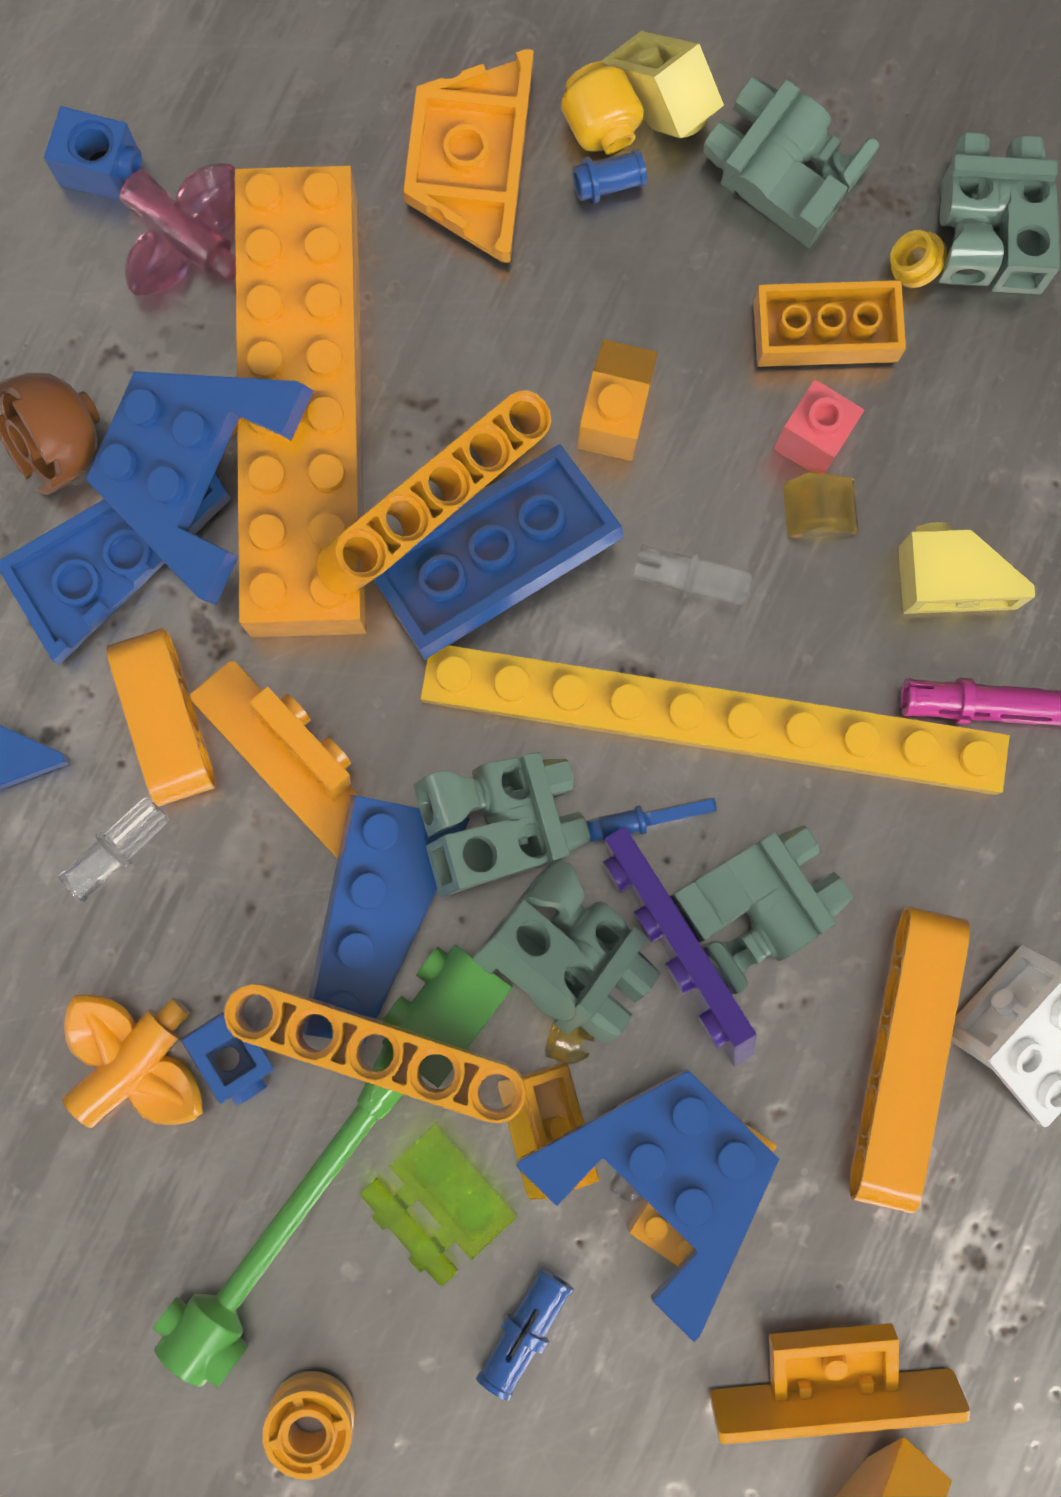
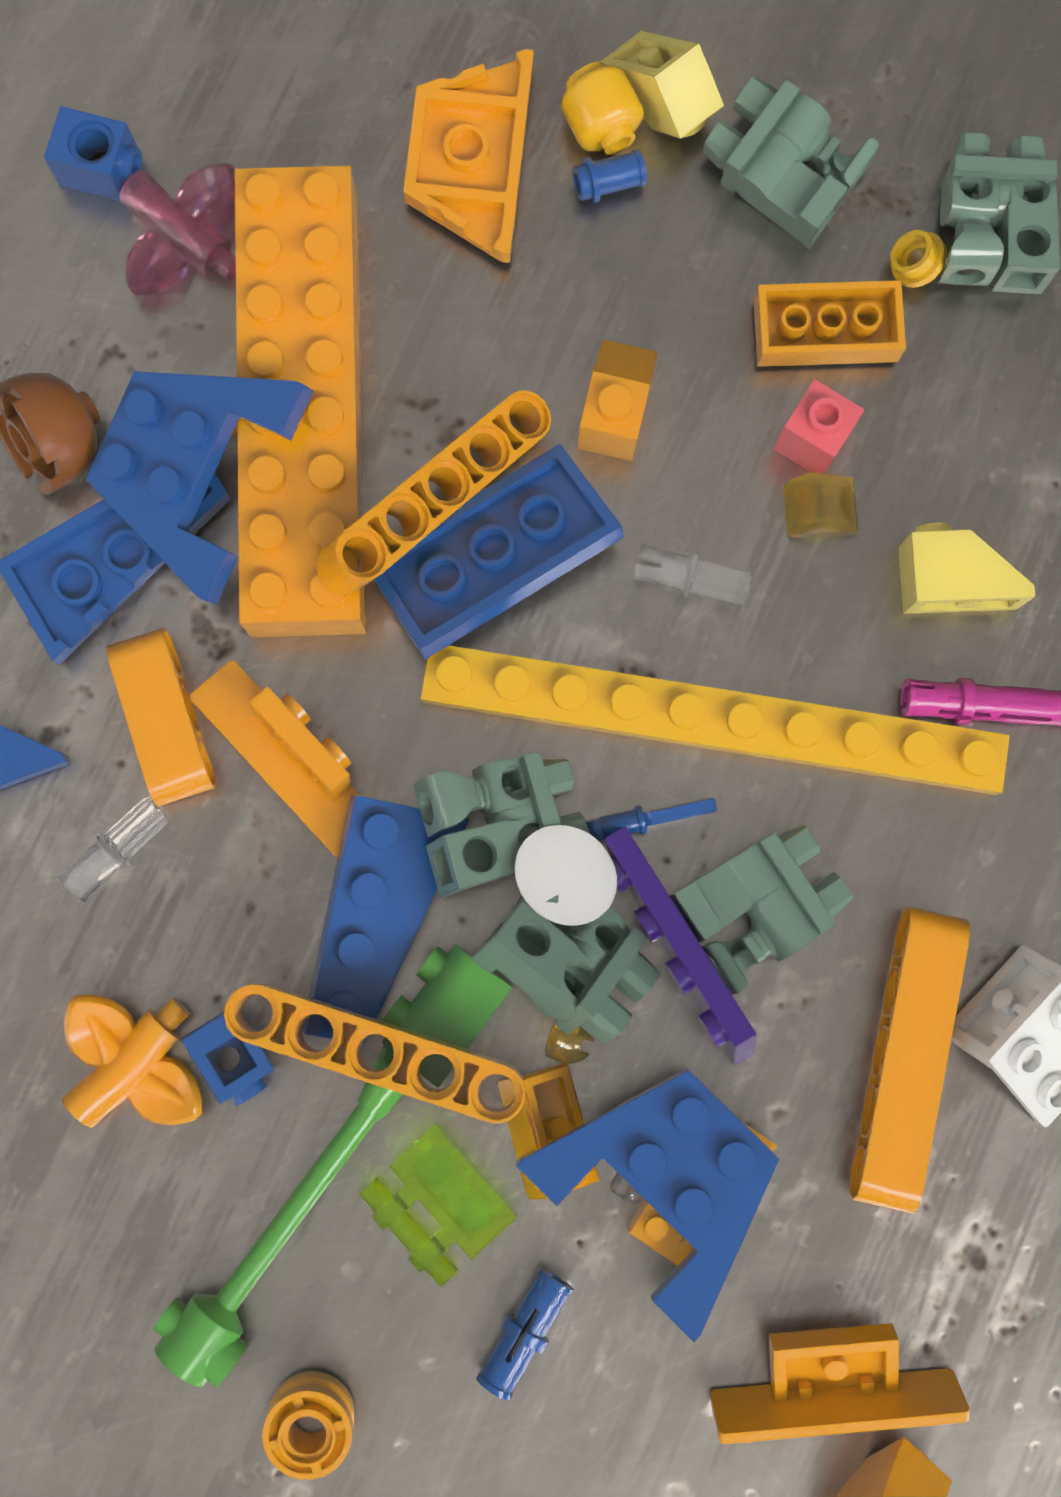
none -> white sticker [515,825,617,926]

